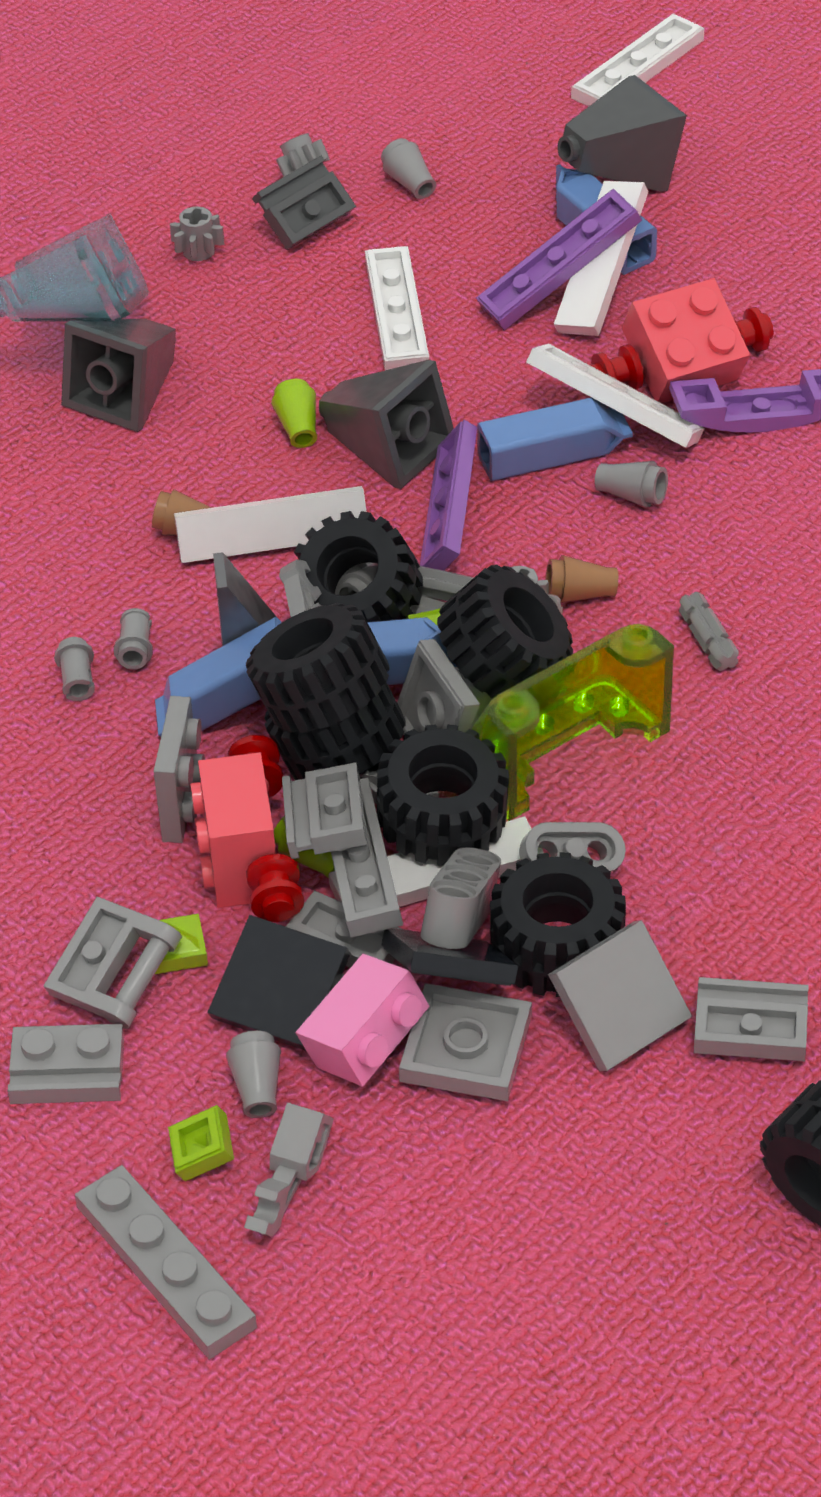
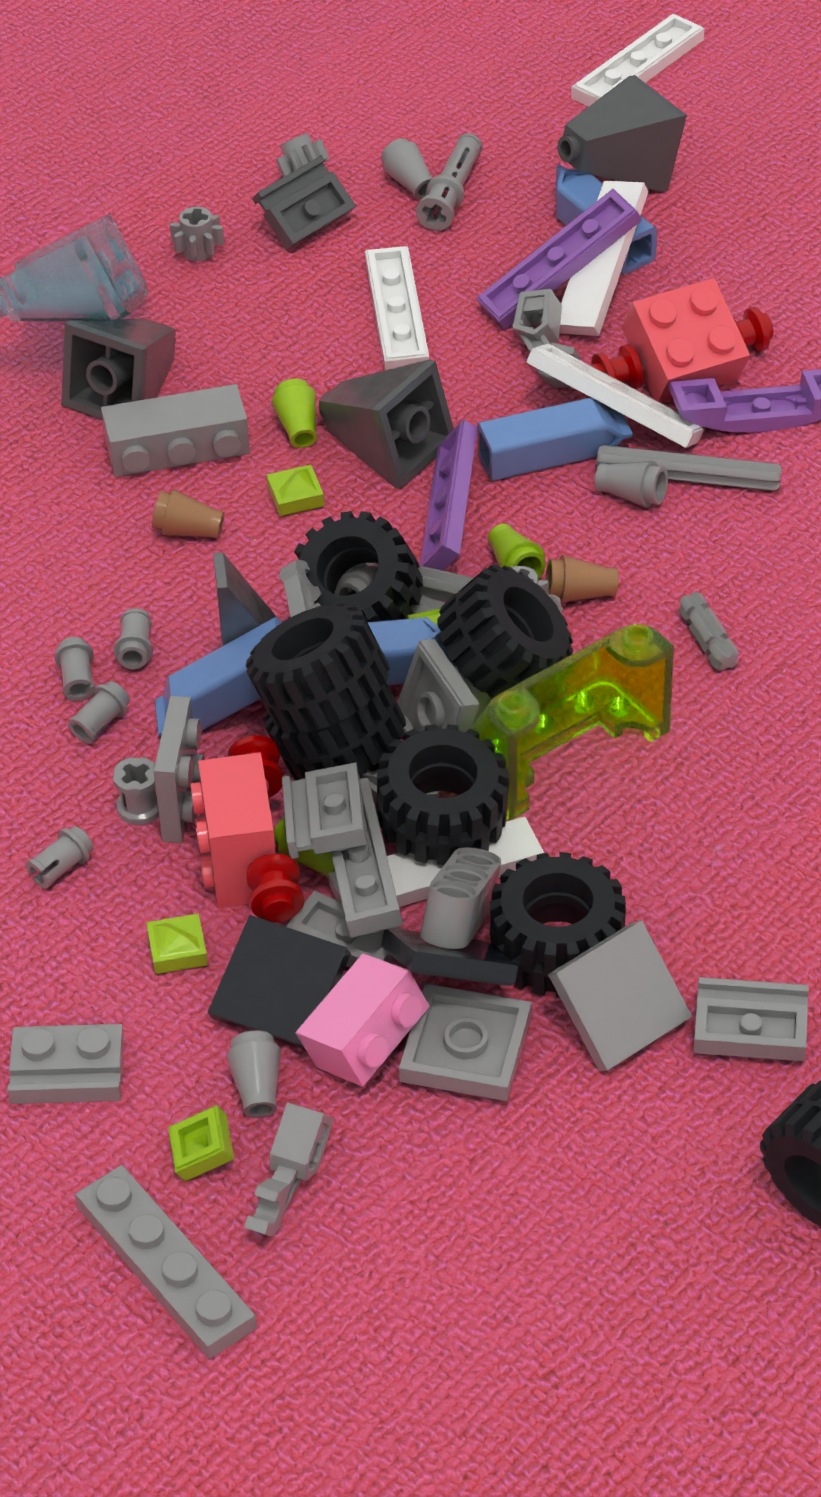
light grey plate [43,896,182,1029] -> none
white tile [174,486,366,563] -> none
light grey plate [519,822,626,873] -> none
none -> light grey pin [25,826,94,889]
none -> light grey pin [68,681,130,744]
none -> light grey brick [101,384,250,477]
none -> light grey bush [113,757,159,825]
none -> lime tile [266,465,325,517]
none -> light grey pin [416,133,483,231]
none -> lime cone [488,524,546,580]
none -> light grey piece [513,288,580,388]
none -> light grey axle [596,445,782,492]

